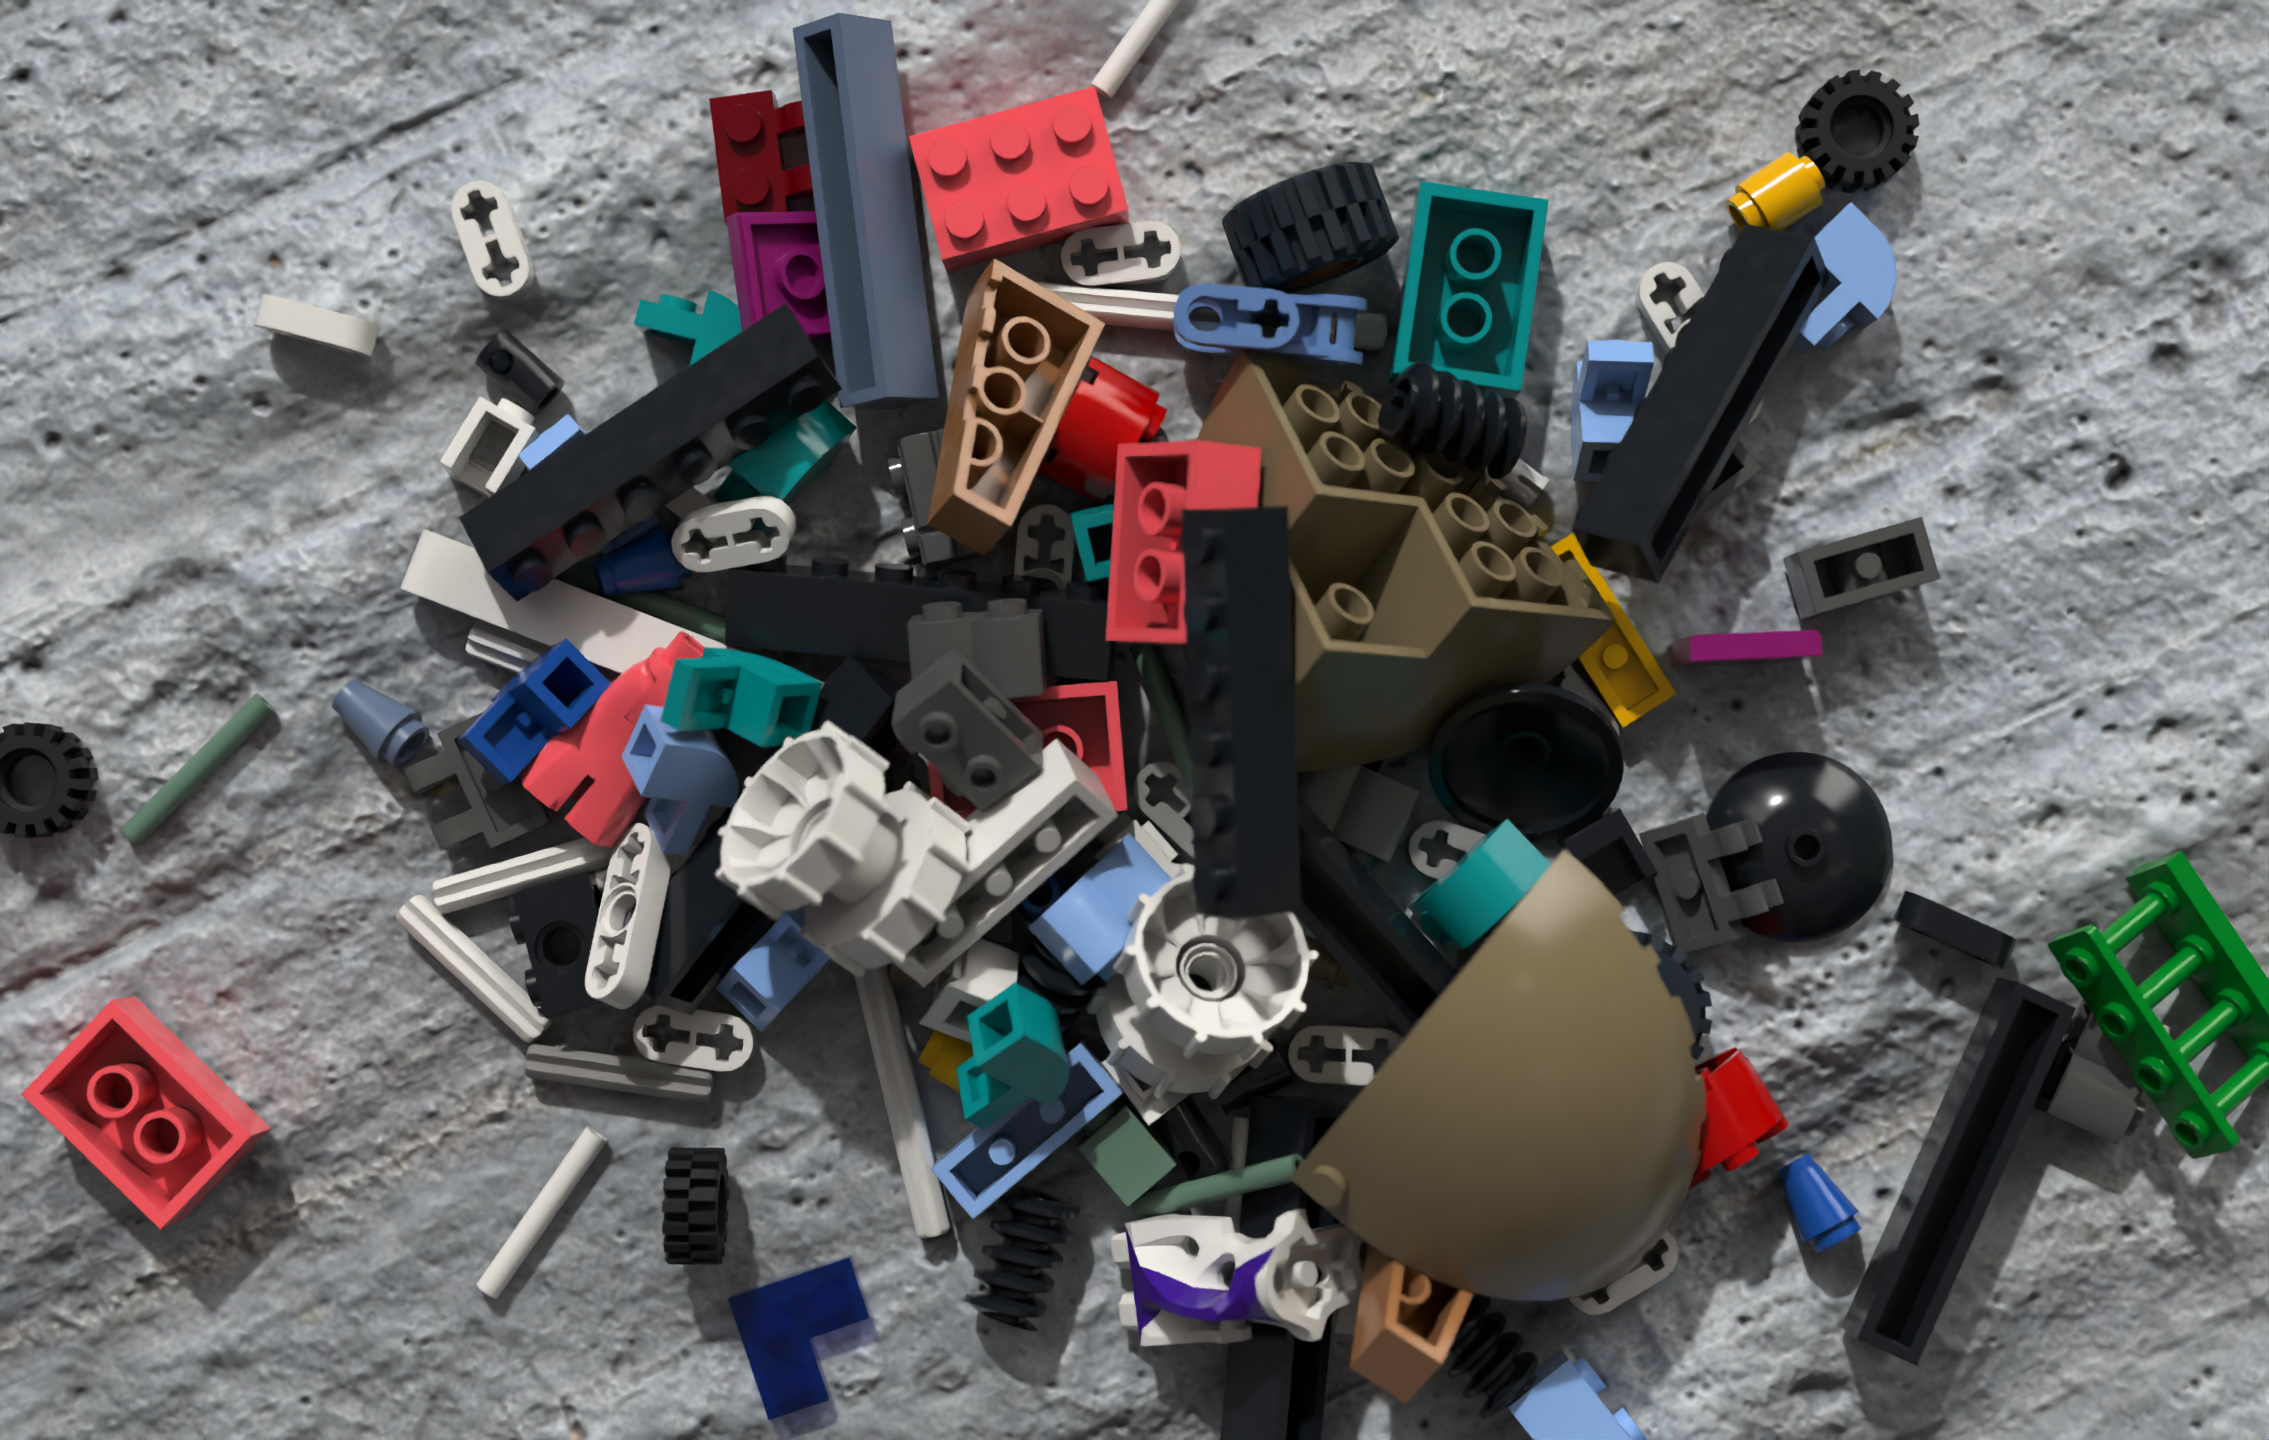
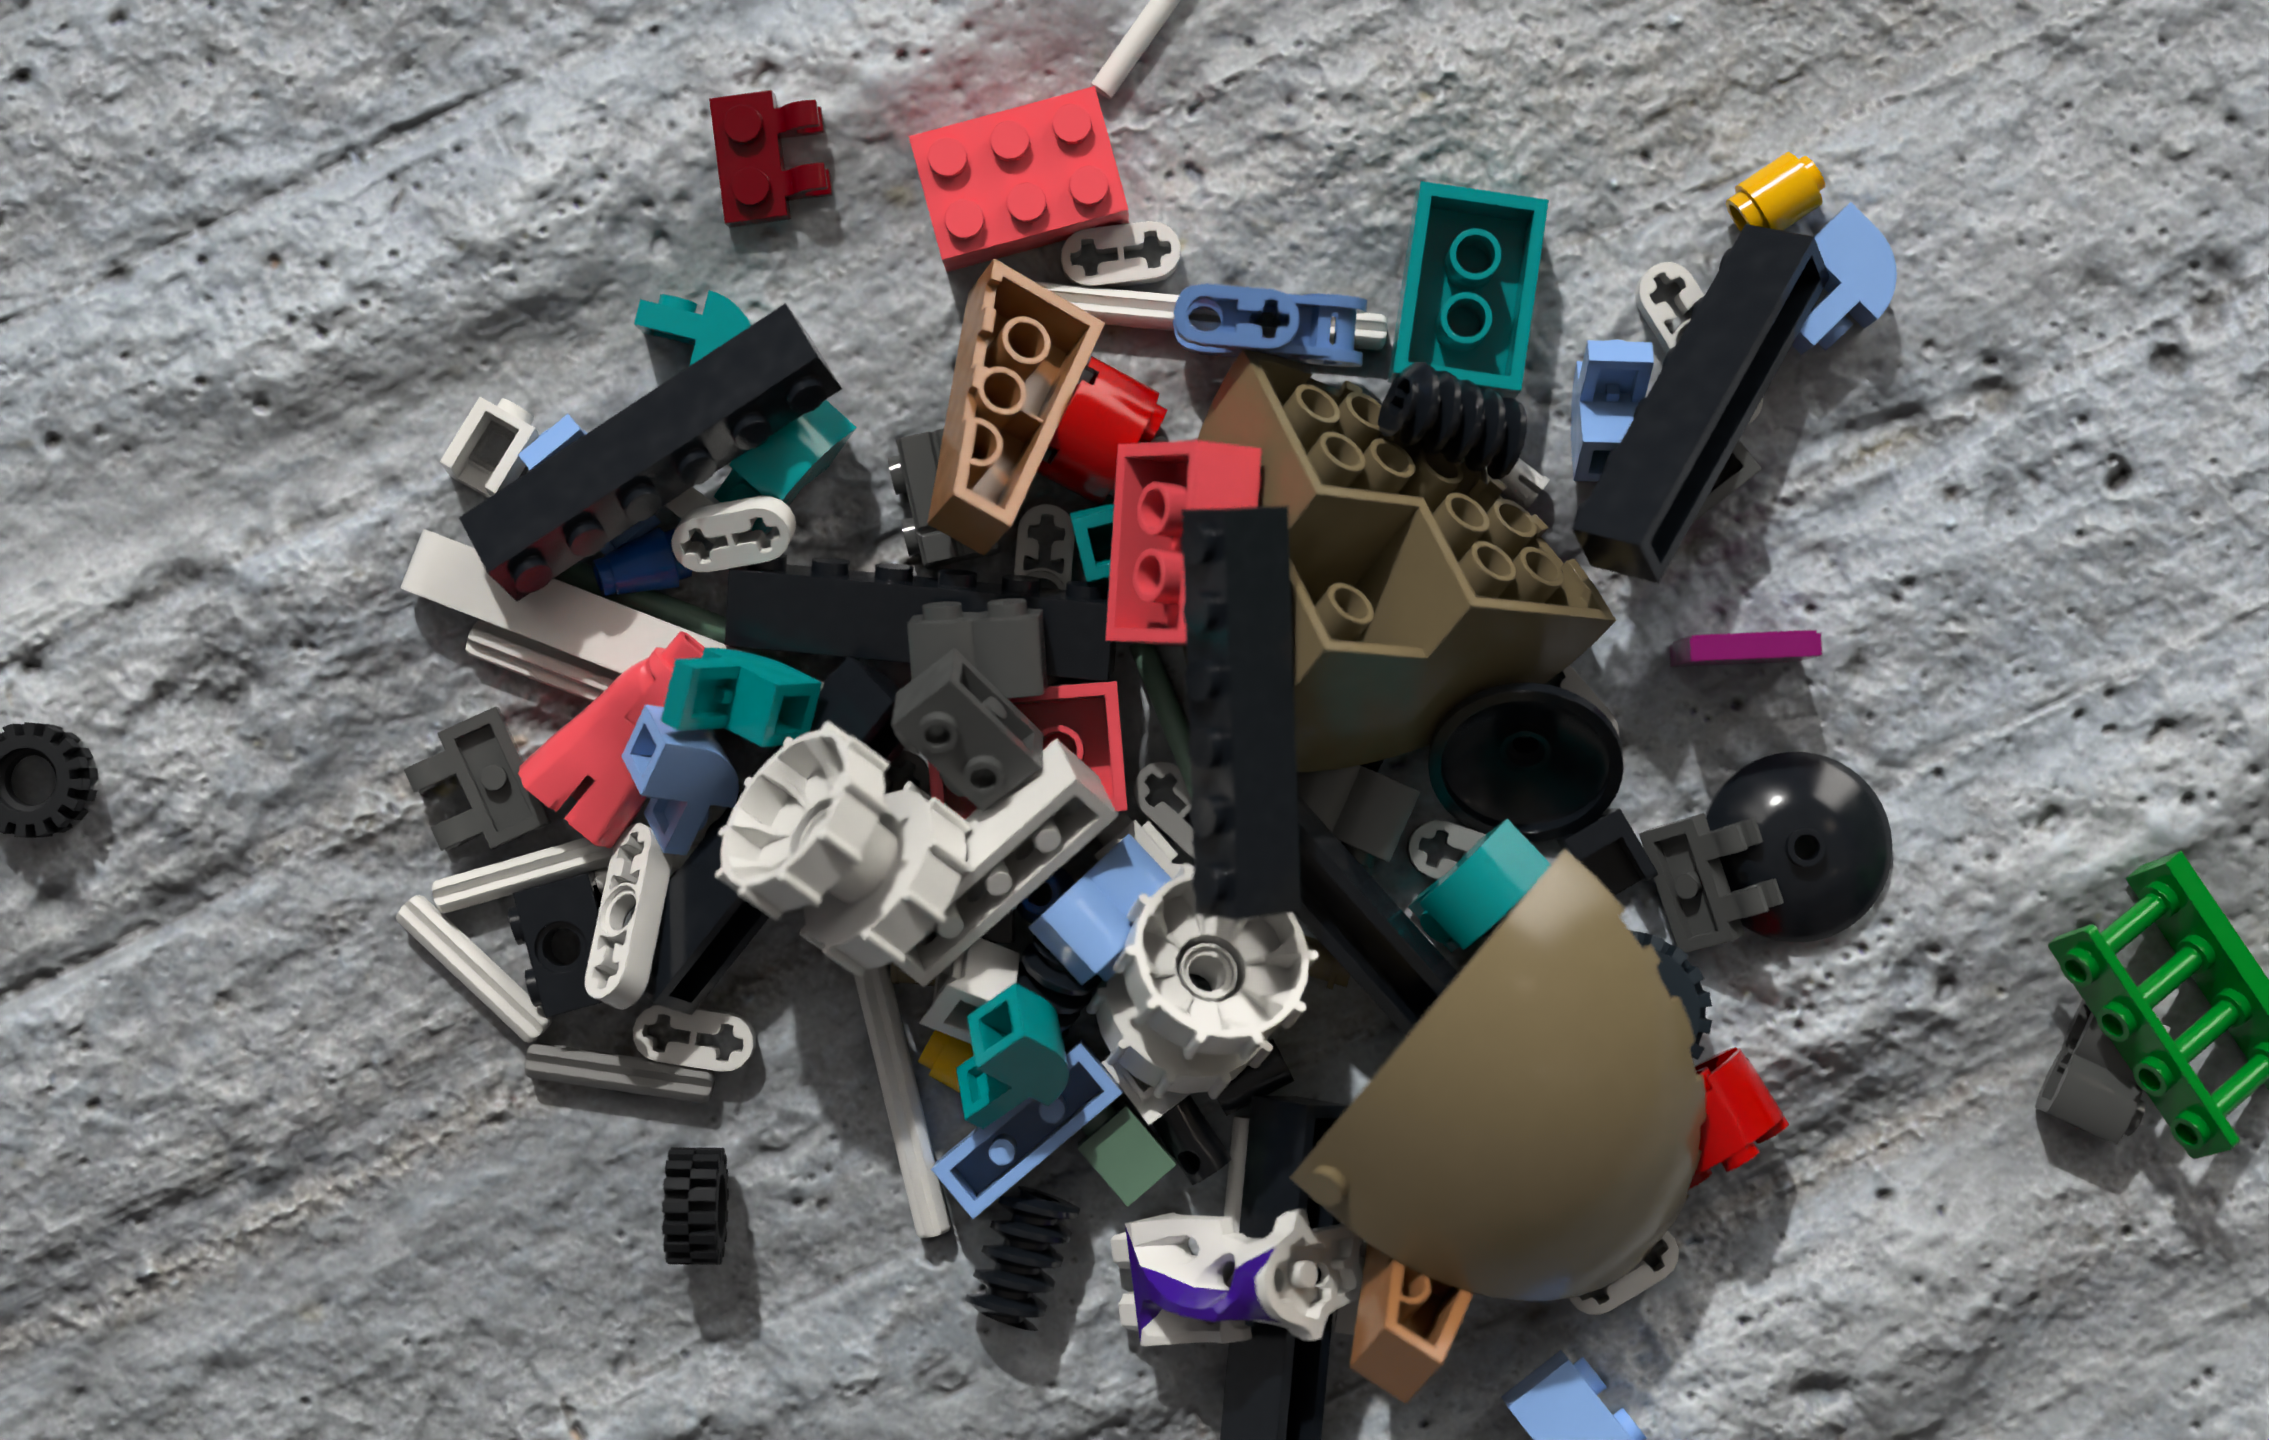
coral brick [21,996,272,1230] -> none
sand green piece [121,693,275,846] -> none
white beam [254,294,380,358] -> none
sand blue cone [332,679,429,768] -> none
white beam [451,180,535,301] -> none
blue brick [456,639,611,786] -> none
black piece [475,330,565,416] -> none
white piece [476,1126,608,1299] -> none
light blue brick [715,905,831,1032] -> none
magenta tile [726,211,832,342] -> none
clear blue plate [728,1254,872,1420] -> none
sand blue brick [793,13,939,409] -> none
sand green piece [1132,1154,1304,1220] -> none
black wheel [1222,162,1399,294] -> none
white beam [1287,1023,1404,1085] -> none
black piece [1446,1293,1538,1419] -> none
yellow plate [1551,533,1677,729] -> none
blue cone [1776,1153,1862,1253] -> none
dark grey brick [1783,517,1940,619] -> none
black tyre [1795,70,1920,193] -> none
black brick [1841,978,2076,1366] -> none
black beam [1892,891,2017,970] -> none

